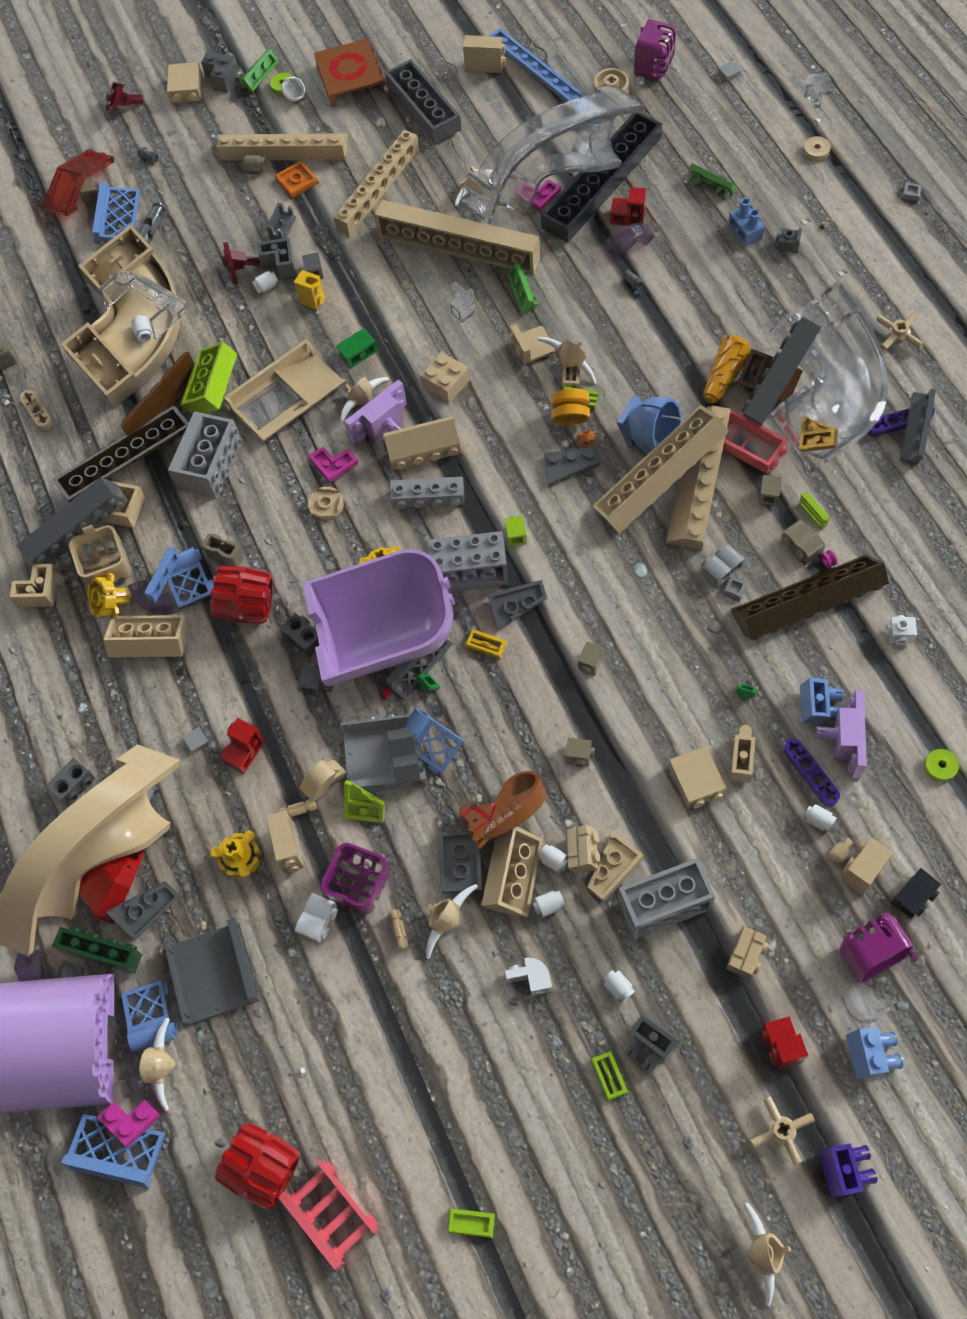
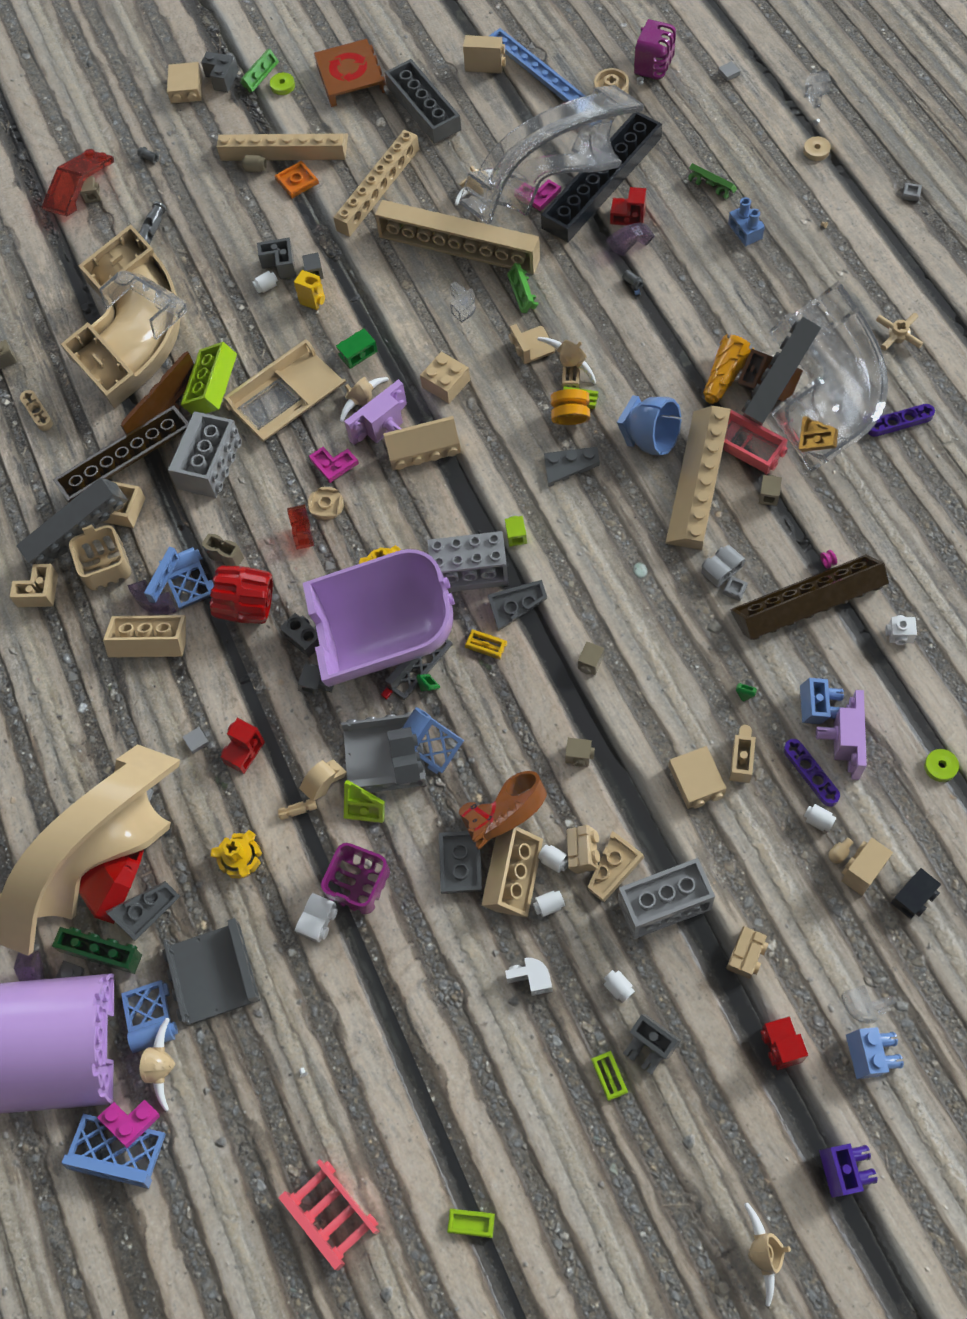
dark grey brick [45,757,95,806] -> none
yellow piece [87,573,131,618] -> none
medium blue fence [92,182,140,244] -> none
dark red piece [105,81,143,115] -> none
white brick [131,315,152,342] -> none
red wheel [215,1123,300,1209] -> none
dark red piece [221,242,261,284] -> none
tan brick [266,810,303,873] -> none
dark grey hinge [267,203,296,240] -> none
white hair [281,77,305,102] -> none
tan axle [388,909,409,950] -> none
light grey brick [390,477,464,509] -> none
tan helmet [426,884,477,959] -> none
orange tile [576,430,596,448] -> none
tan slope [593,405,729,534] -> none
tan bar [750,1097,815,1165] -> none
dark grey brick [775,228,802,253] -> none
dark tan brick [781,520,825,563] -> none
lime tile [799,491,830,530] -> none
magenta piece [840,913,918,983] -> none
dark grey fence [900,388,936,464] -> none
none -> clear red brick [287,504,314,550]

